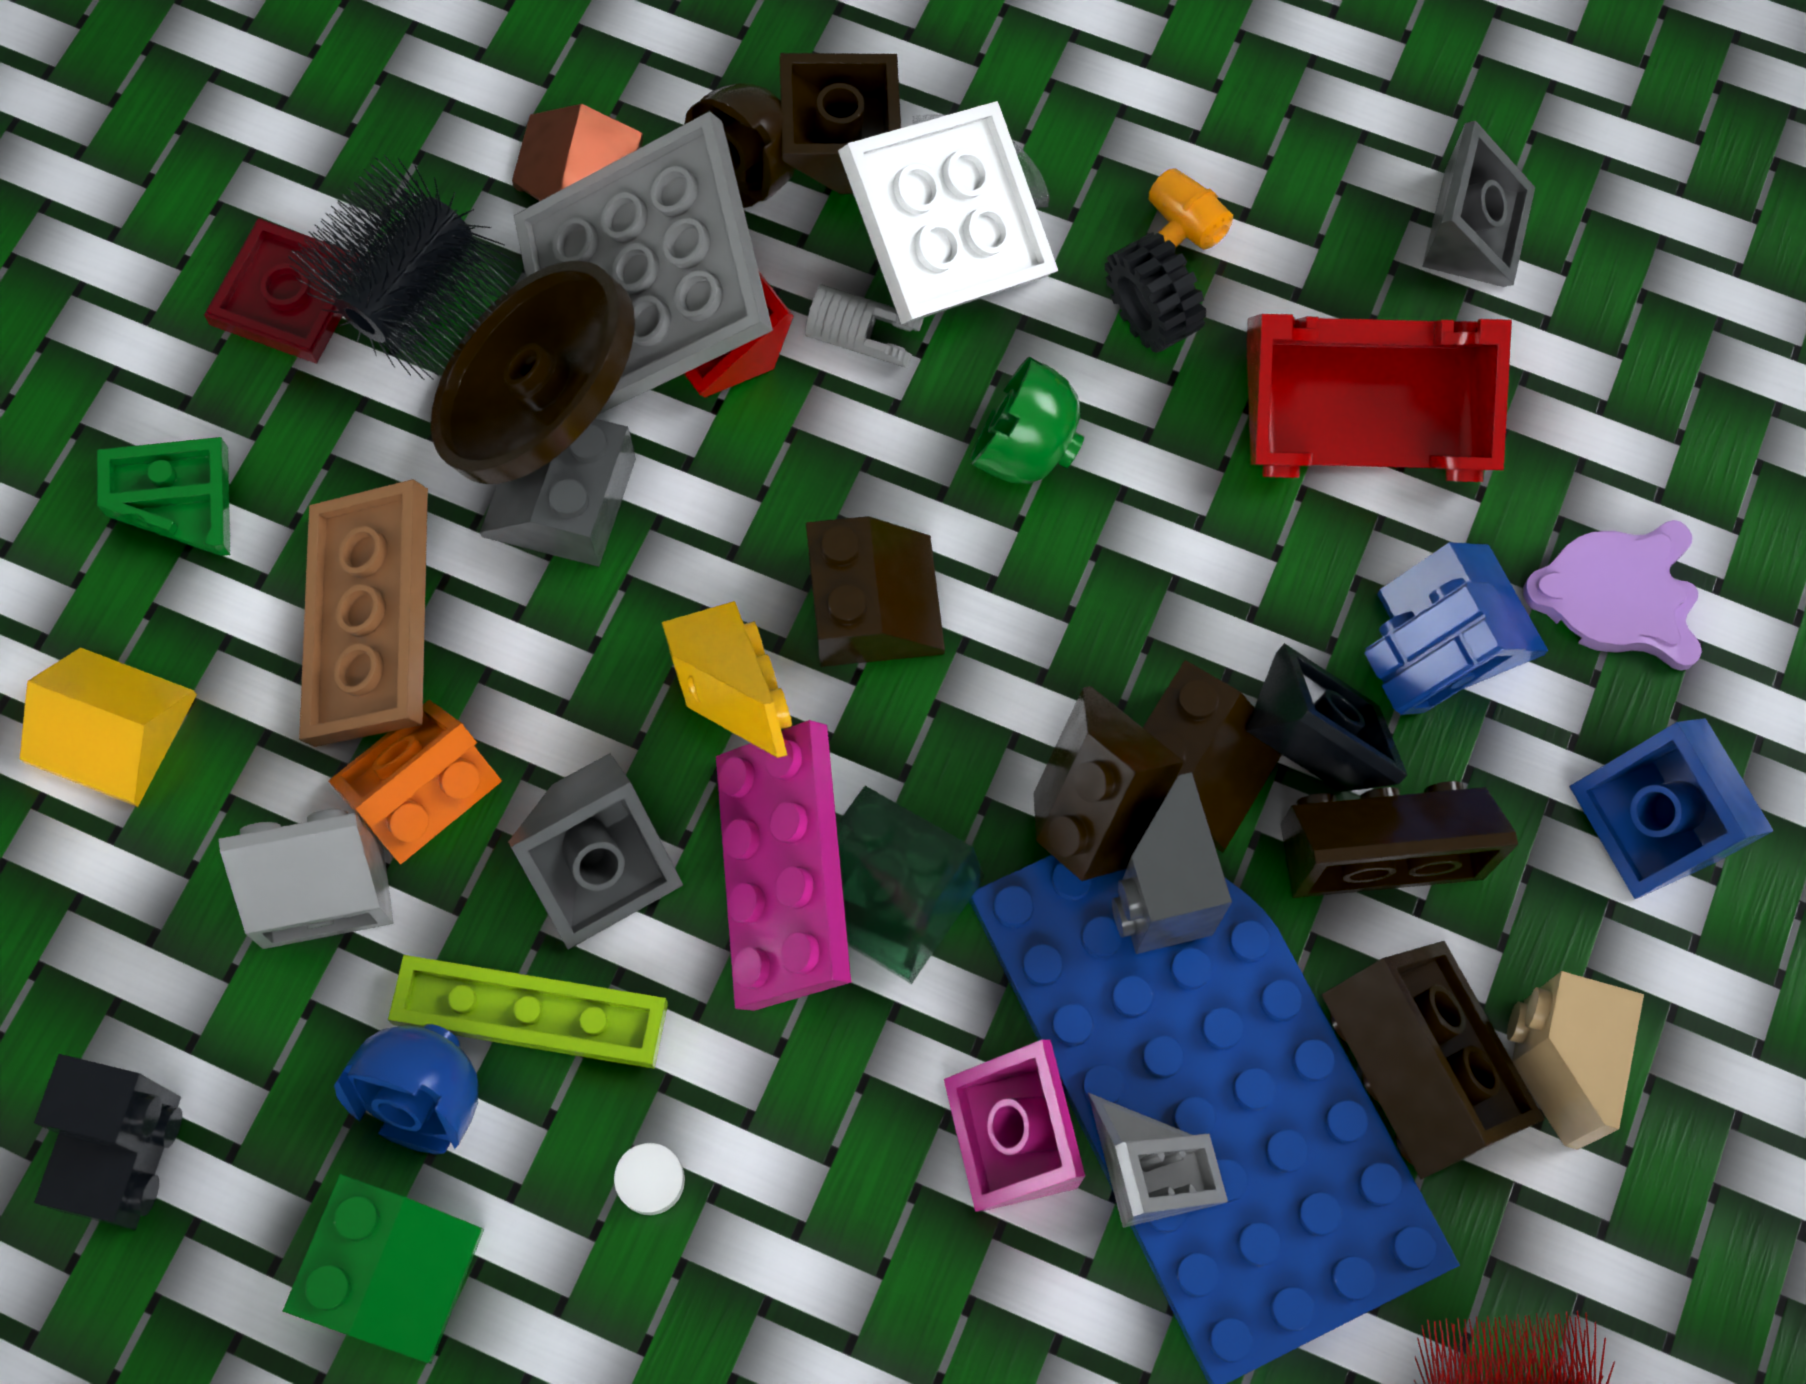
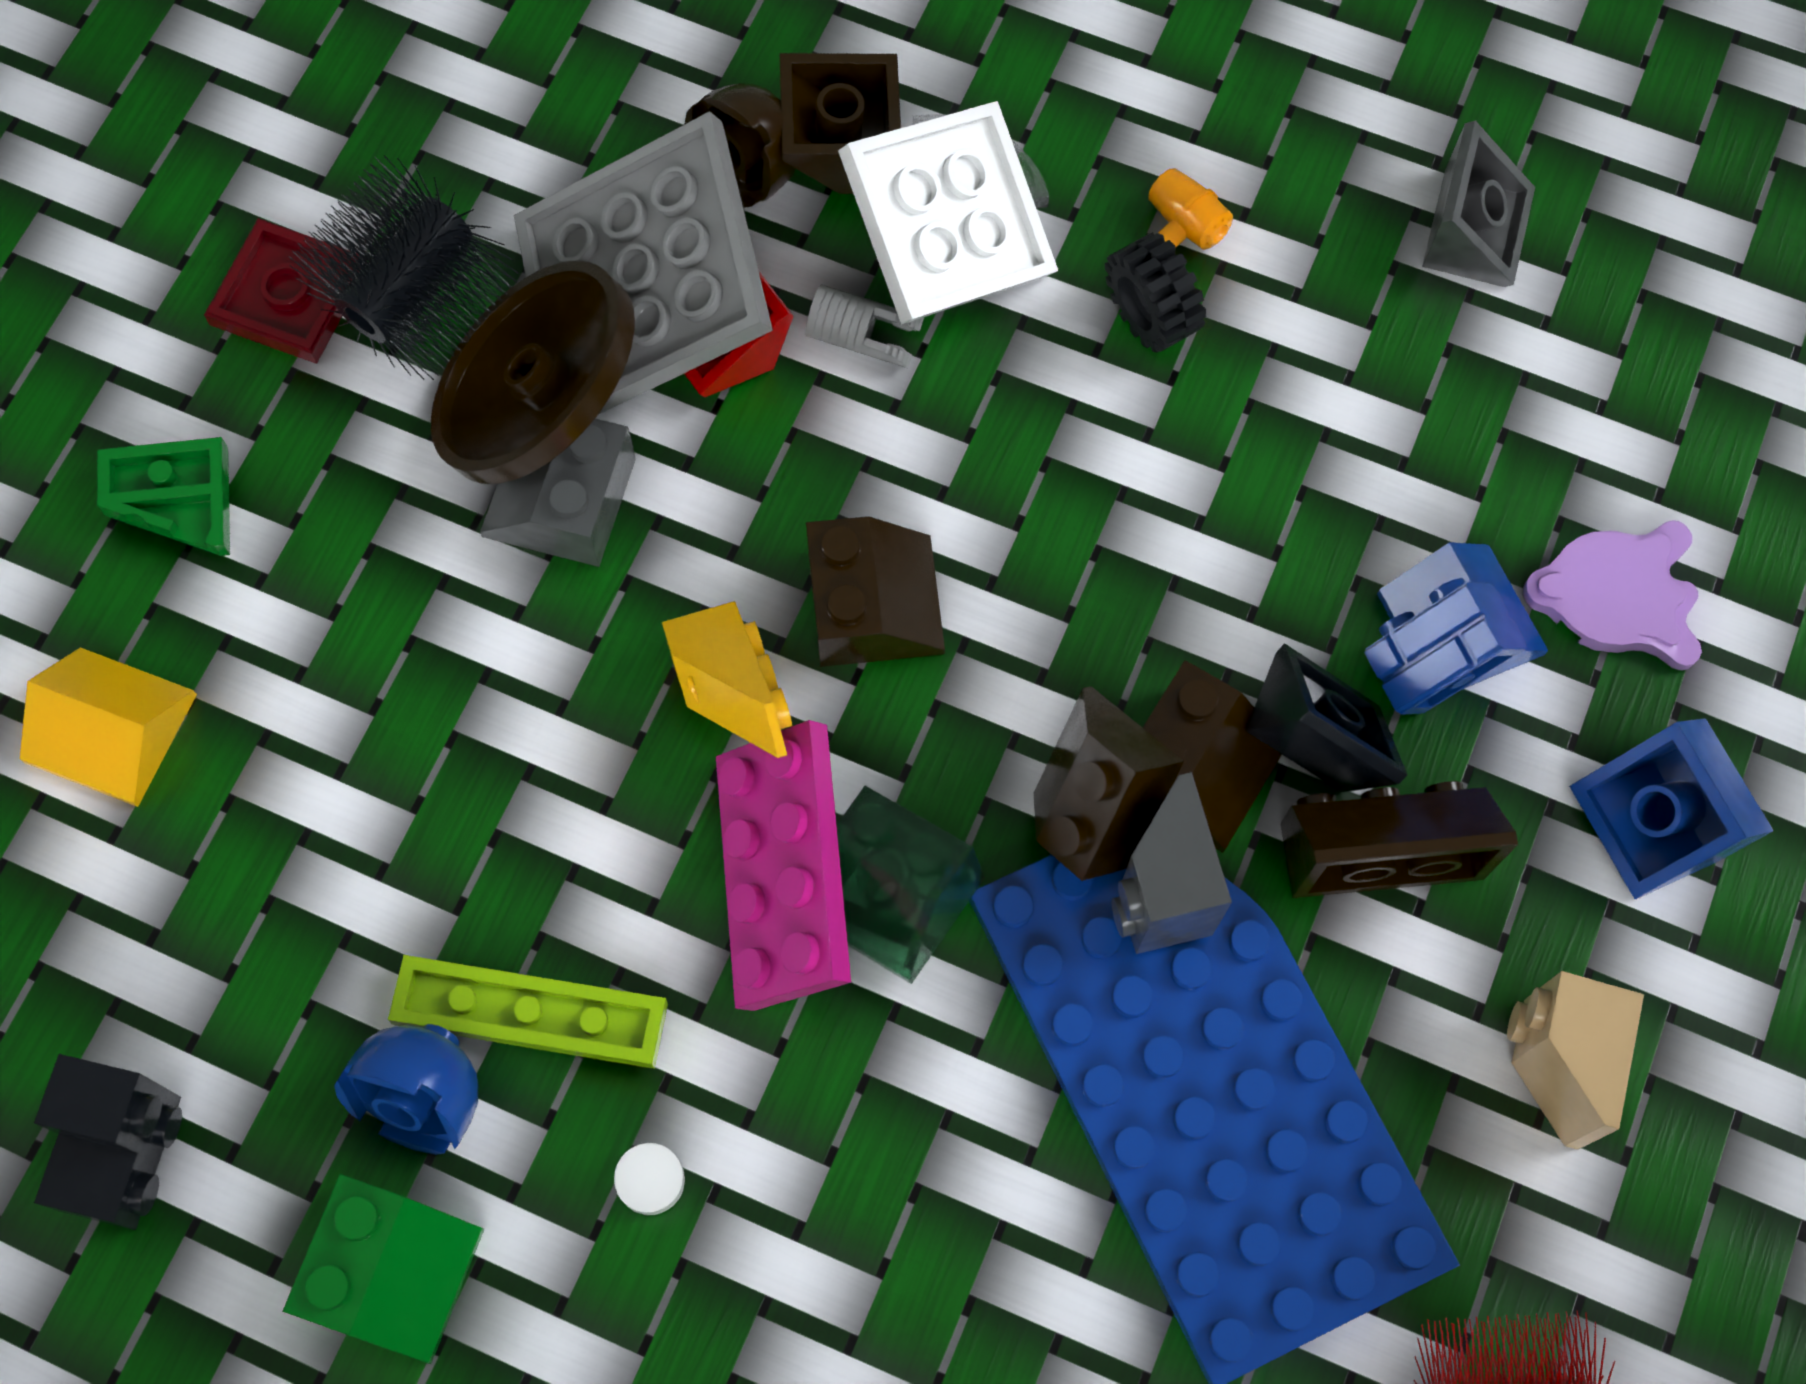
light grey slope [219,809,394,949] -> none
medium nougat plate [299,479,428,747] -> none
orange bracket [328,700,502,865] -> none
dark grey slope [508,753,683,950] -> none
copper slope [512,104,643,201] -> none
dark pink slope [944,1039,1085,1212] -> none
green cylinder [970,357,1084,484] -> none
light grey slope [1088,1093,1228,1228] -> none
red windscreen [1247,314,1512,482] -> none
dark brown slope [1321,941,1545,1179] -> none

